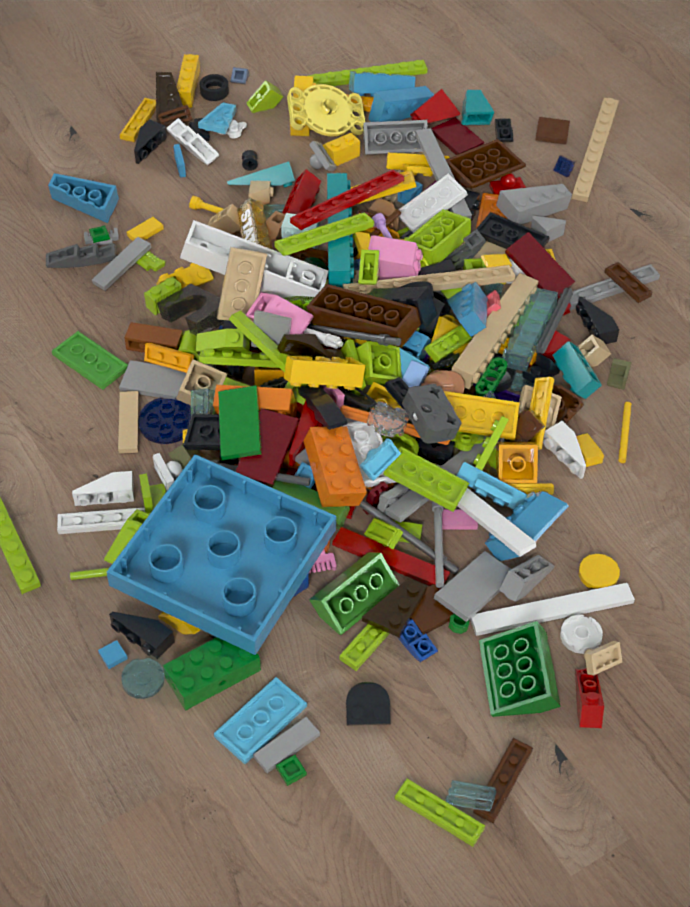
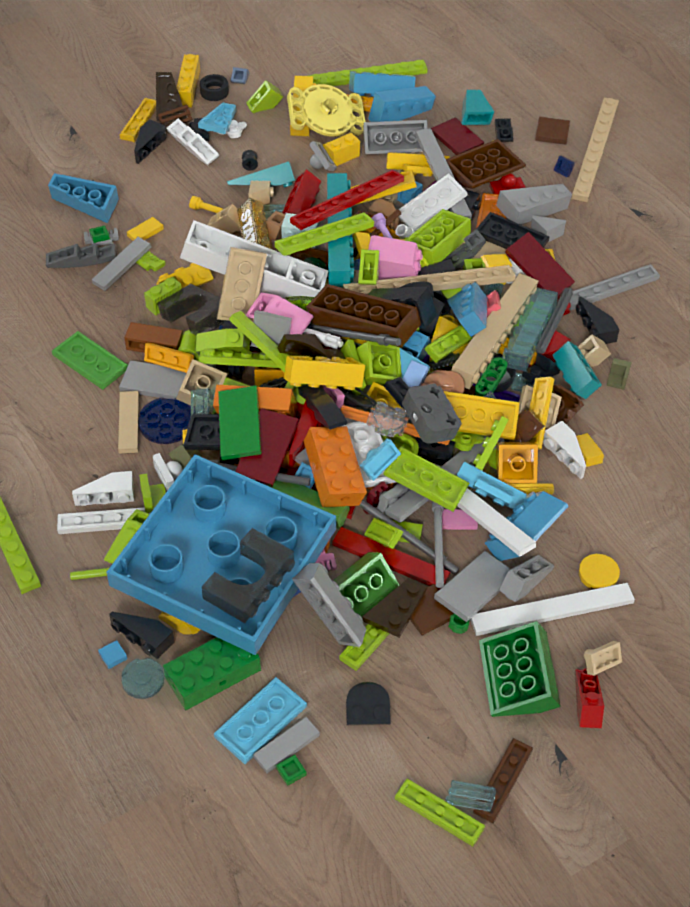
dark azure tile [173,144,186,178] -> none
blue slope [398,620,438,663] -> none
red slope [410,89,461,125] -> none
white tile [560,614,603,654] -> none
reddish brown tile [604,262,653,303] -> none
yellow bar [618,402,632,463] -> none
none -> clear smoke arch [202,528,295,623]
none -> light grey slope [292,563,366,647]
none -> white piece [396,224,415,239]

